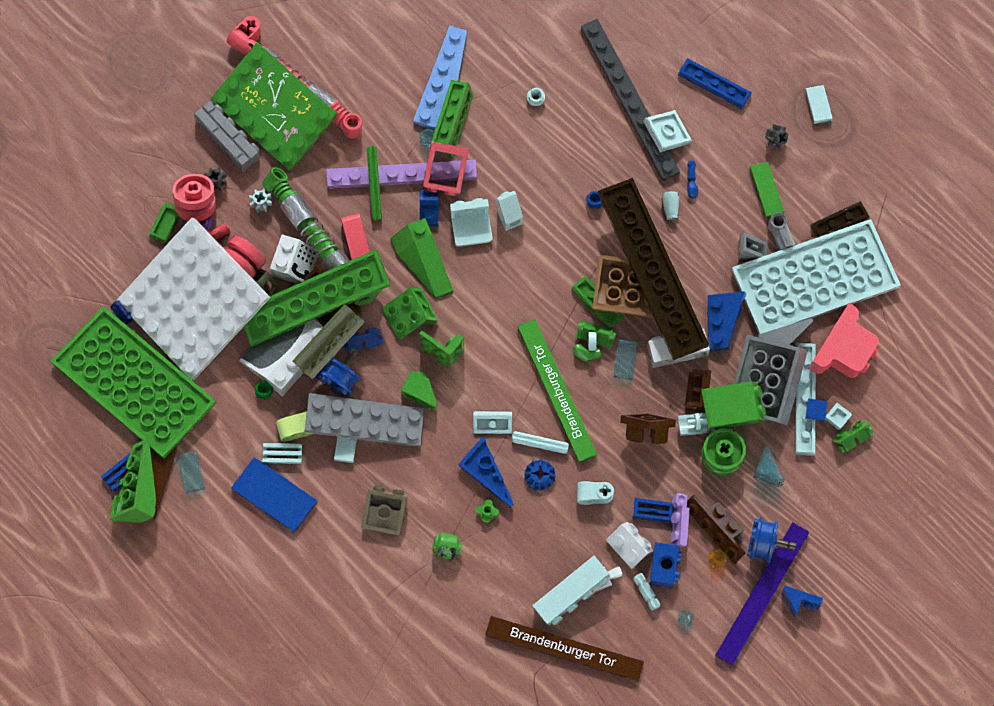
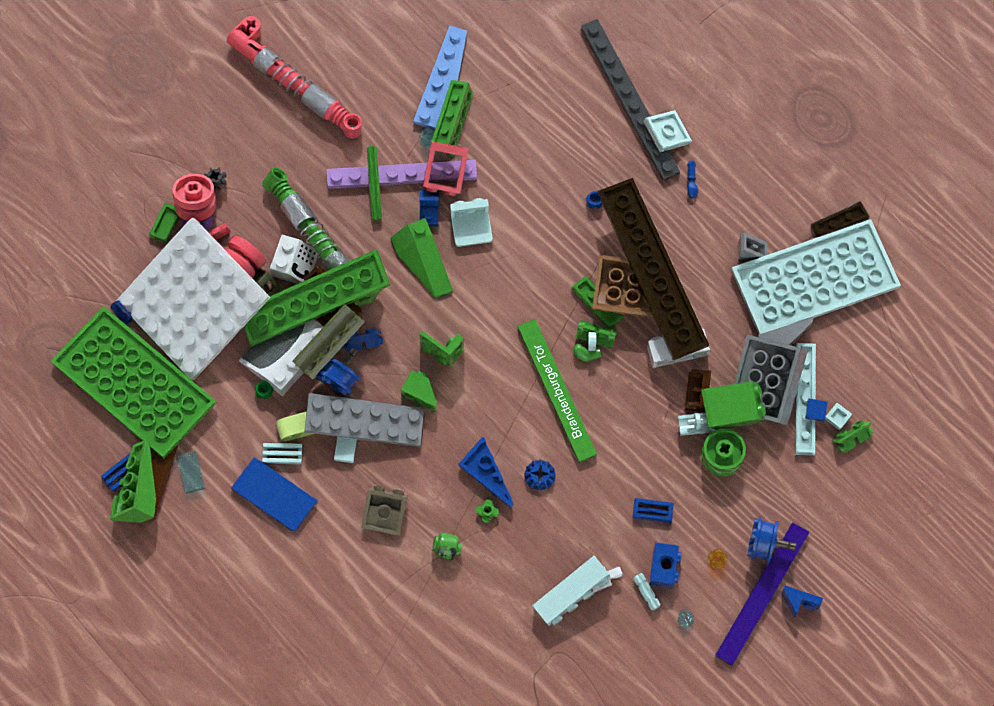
light grey brick [194,101,260,172] -> none
bright green plate [210,43,338,171] -> none
light aqua gear [249,189,272,213] -> none
coral beam [341,213,369,260] -> none
bright green bracket [382,287,438,339] -> none
light aqua slope [473,411,512,434] -> none
reddish brown tile [485,616,644,681] -> none
light aqua slope [497,191,523,231] -> none
light aqua axle [512,431,569,454] -> none
light aqua plate [527,88,545,106] -> none
light aqua piece [577,481,614,505] -> none
white bracket [606,522,653,569] -> none
clear light blue tile [613,339,638,380] -> none
reddish brown panel [620,413,676,444] -> none
light aqua cone [661,191,680,220] -> none
lavender hinge [670,493,689,549] -> none
blue tile [678,58,752,109] -> none
reddish brown bracket [687,495,746,564] -> none
blue wing [708,291,746,351] -> none
bright green tile [750,162,784,219] -> none
clear light blue slope [753,446,785,487] -> none
dark grey gear [765,124,789,148] -> none
light grey piece [767,212,795,251] -> none
light aqua tile [805,85,833,124] -> none
coral brick [808,303,879,378] -> none

